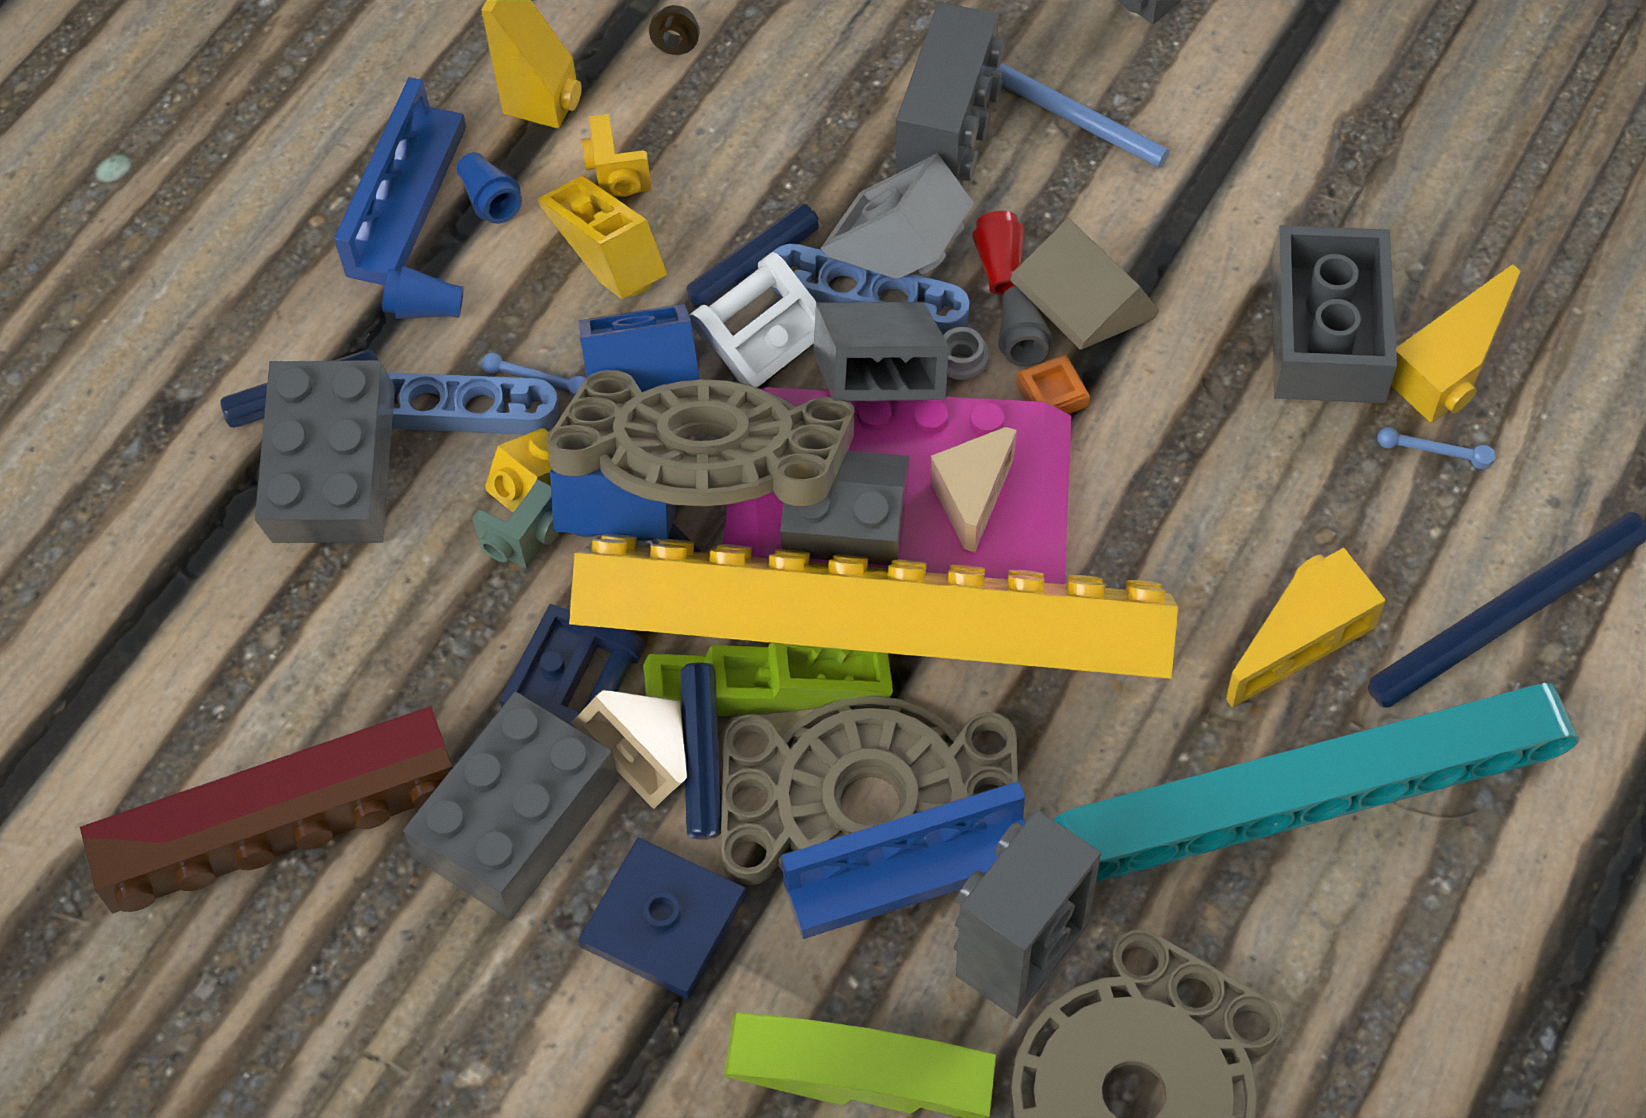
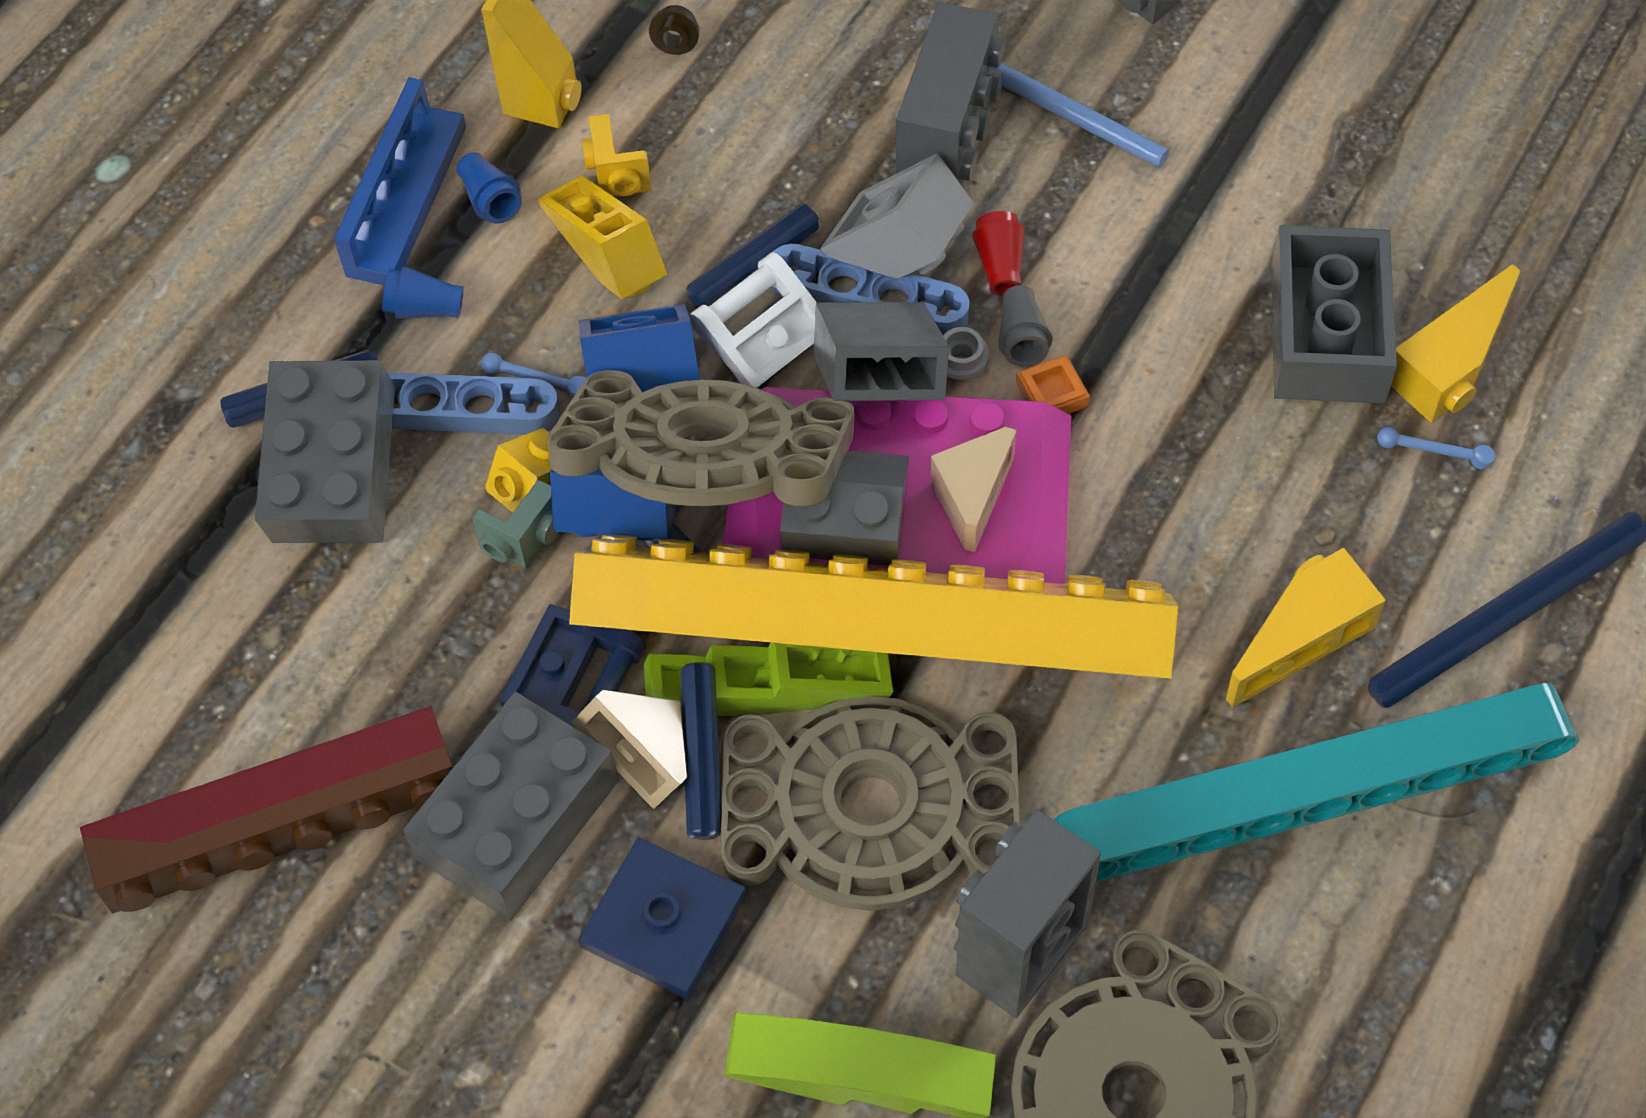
blue fence [781,781,1025,939] -> none
dark tan slope [1010,217,1159,350] -> none

